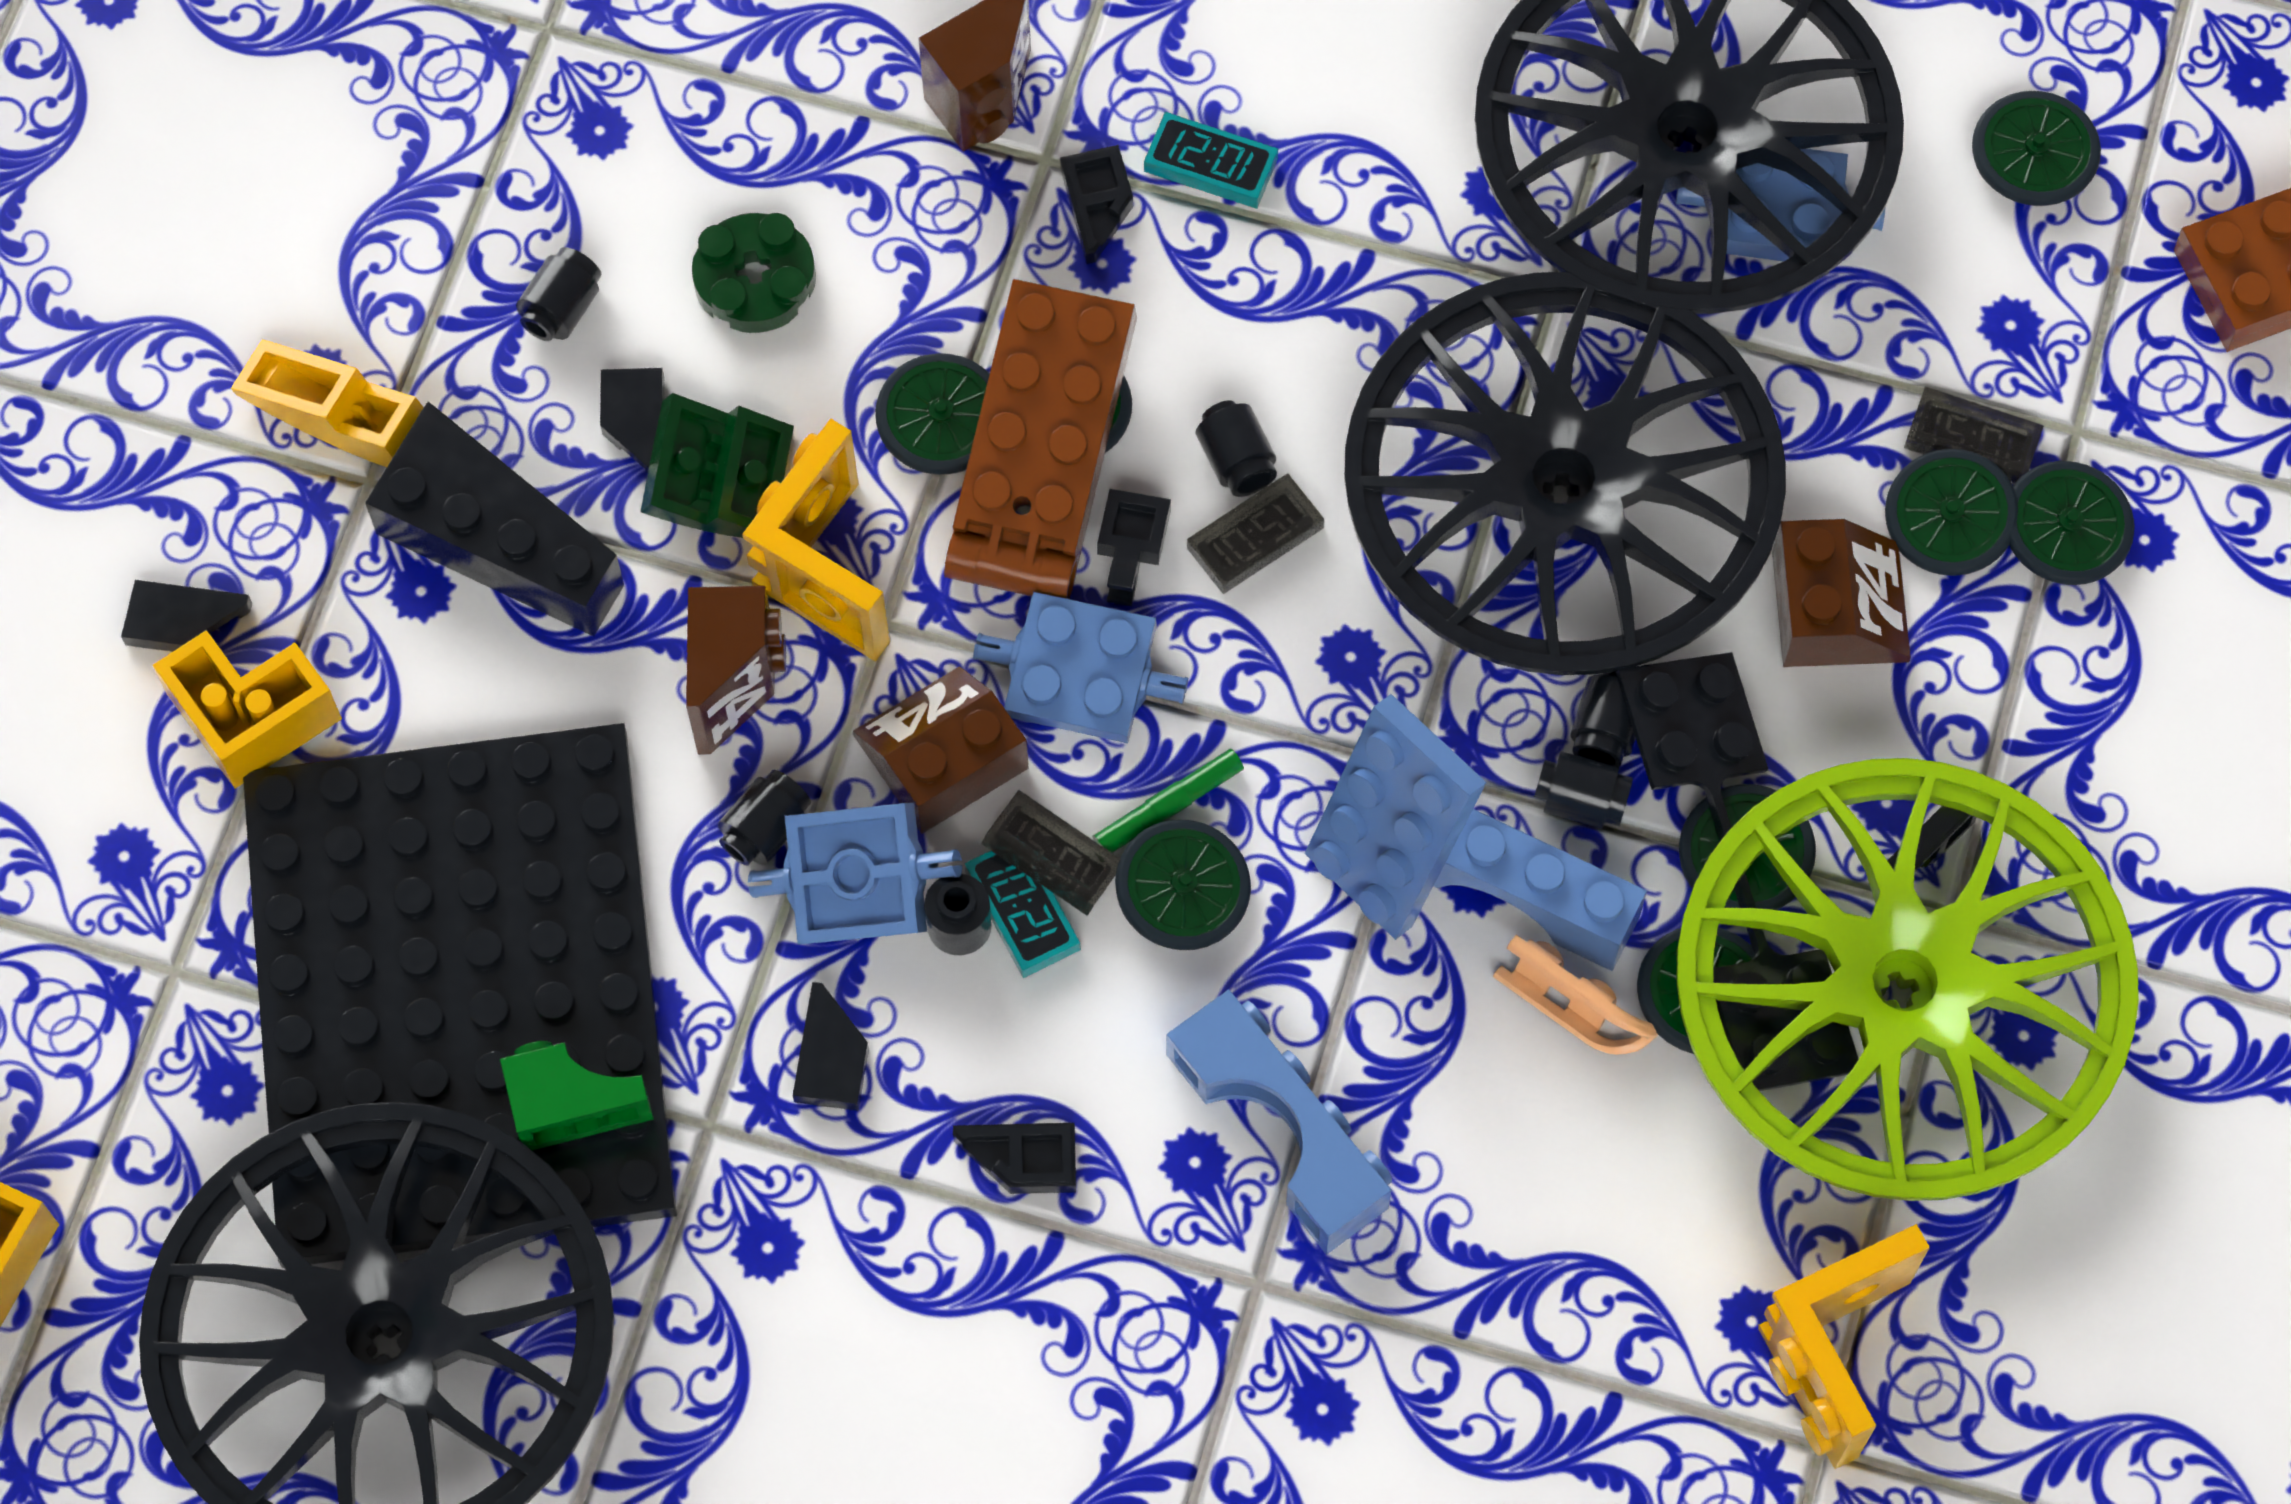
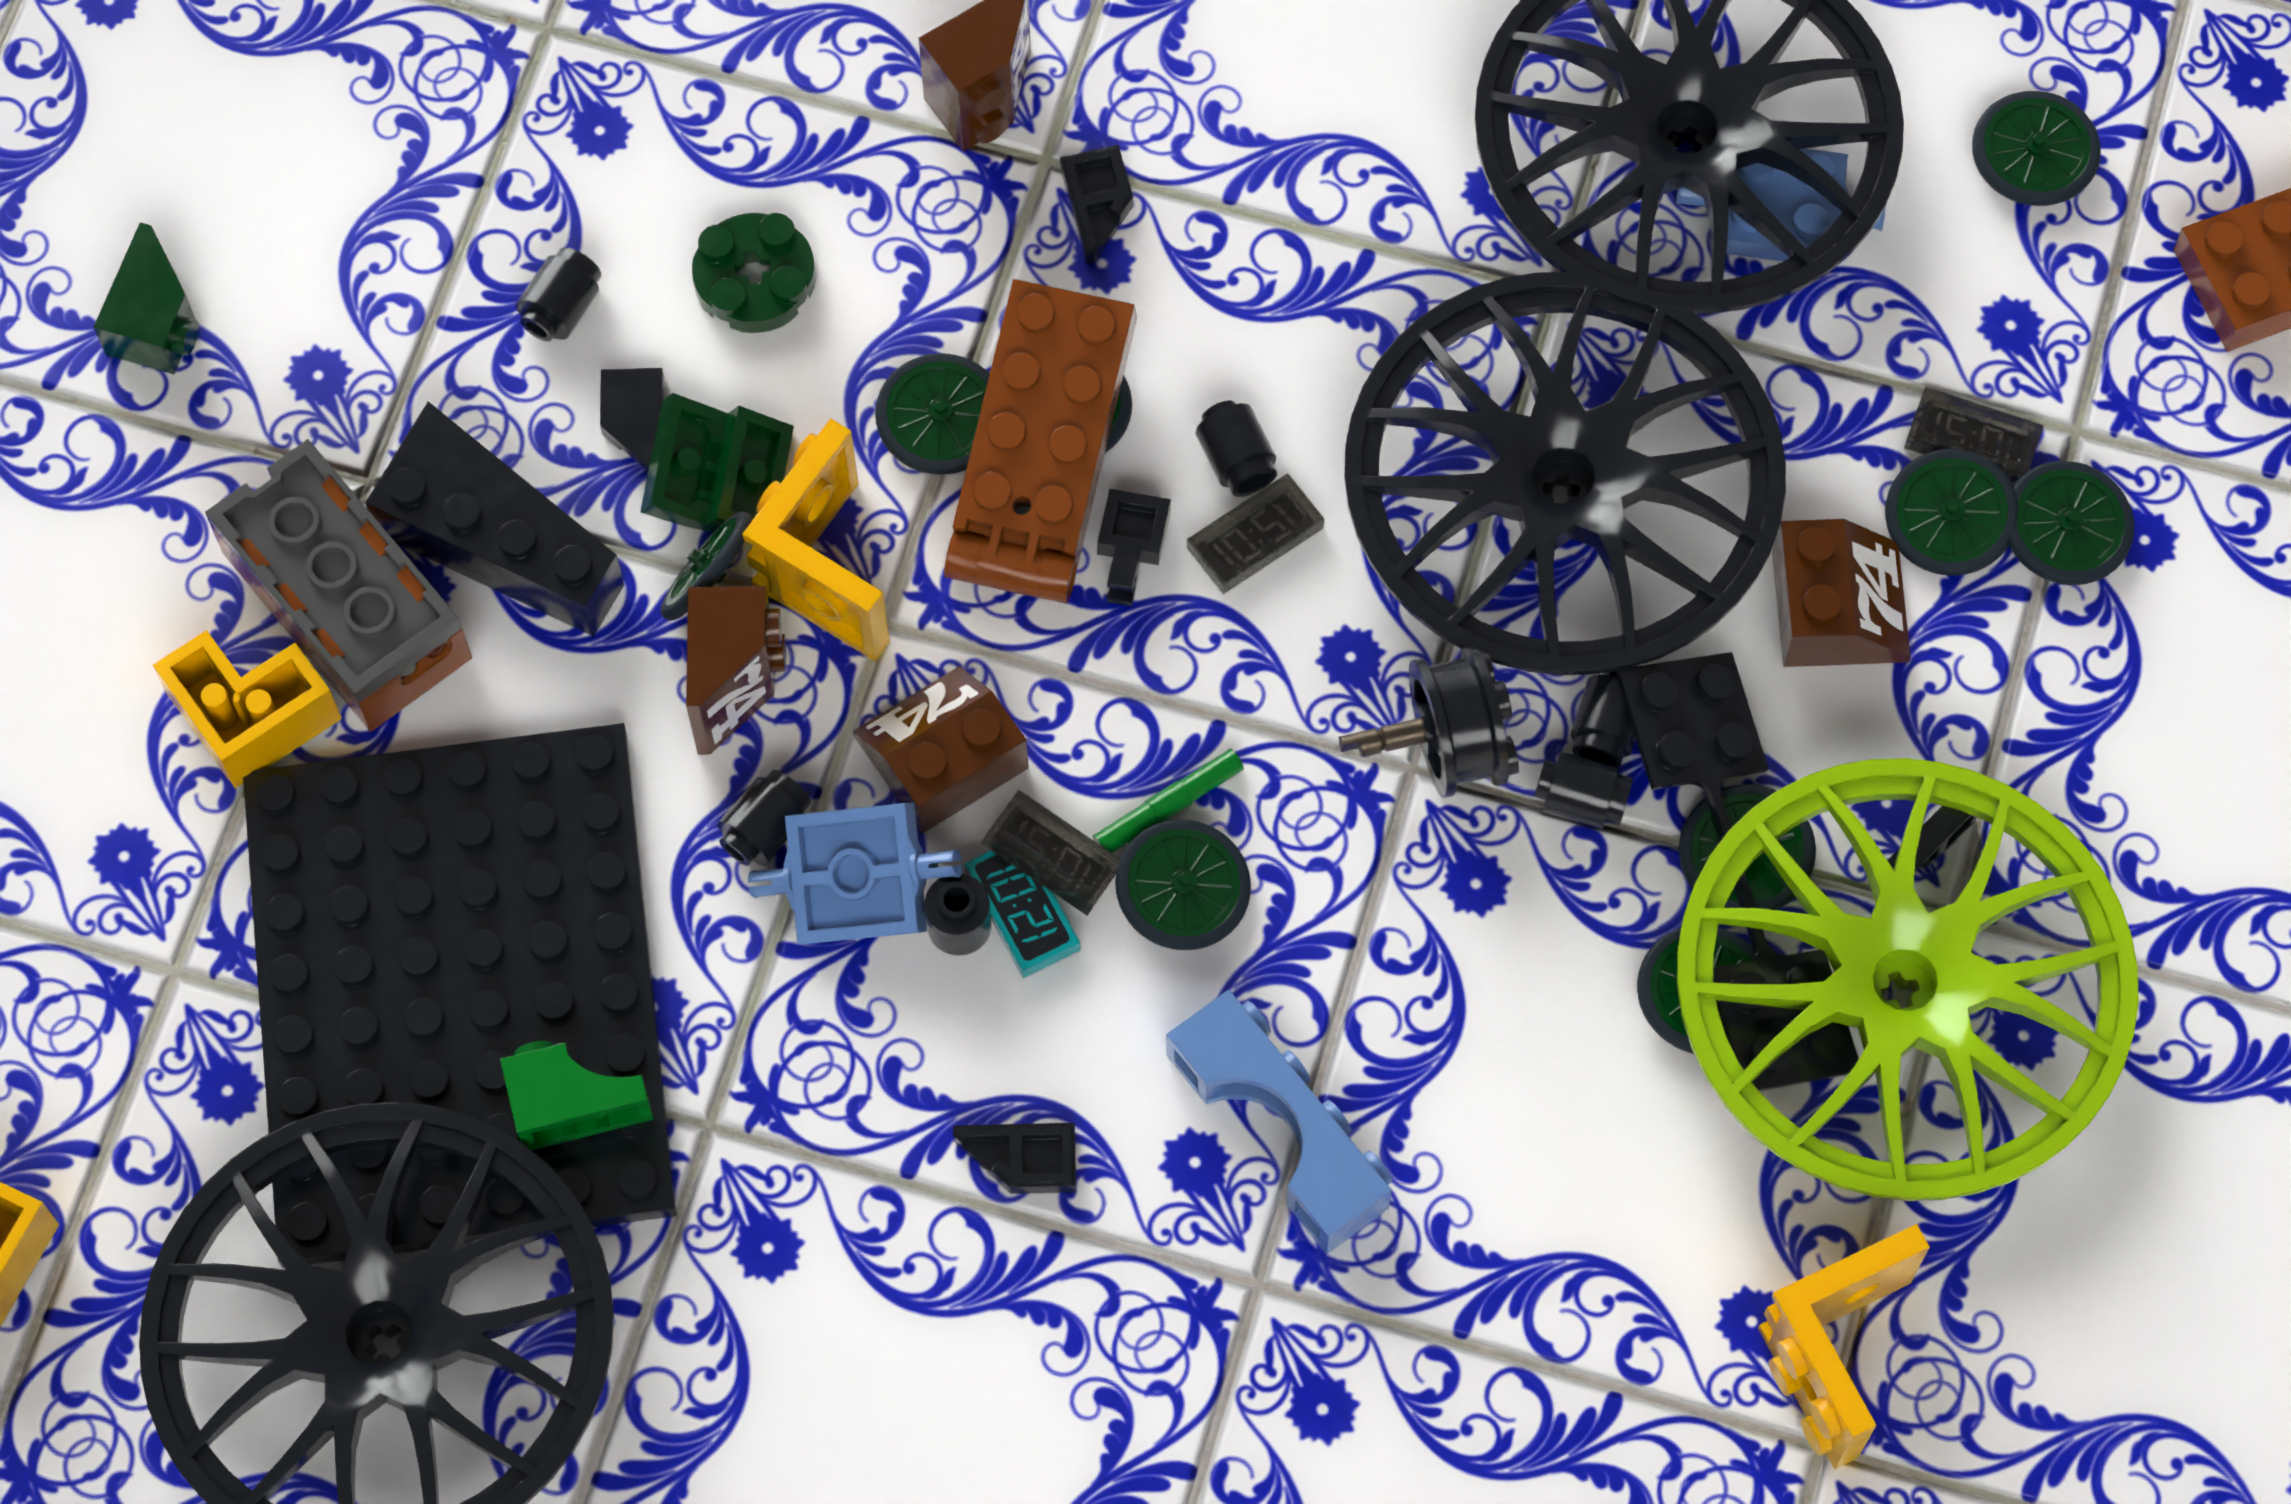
black tile [121,580,253,652] -> none
yellow slope [231,339,424,467] -> none
black tile [792,982,869,1111] -> none
medium blue plate [973,592,1188,743] -> none
tile [1144,112,1278,209] -> none
medium blue plate [1304,694,1487,940] -> none
medium blue arch [1434,809,1647,971] -> none
light nougat piece [1493,934,1658,1055] -> none
none -> dark green slope [93,222,199,375]
none -> dark grey piece [205,439,472,733]
none -> wheel [661,512,752,621]
none -> black wheel [1339,646,1519,798]

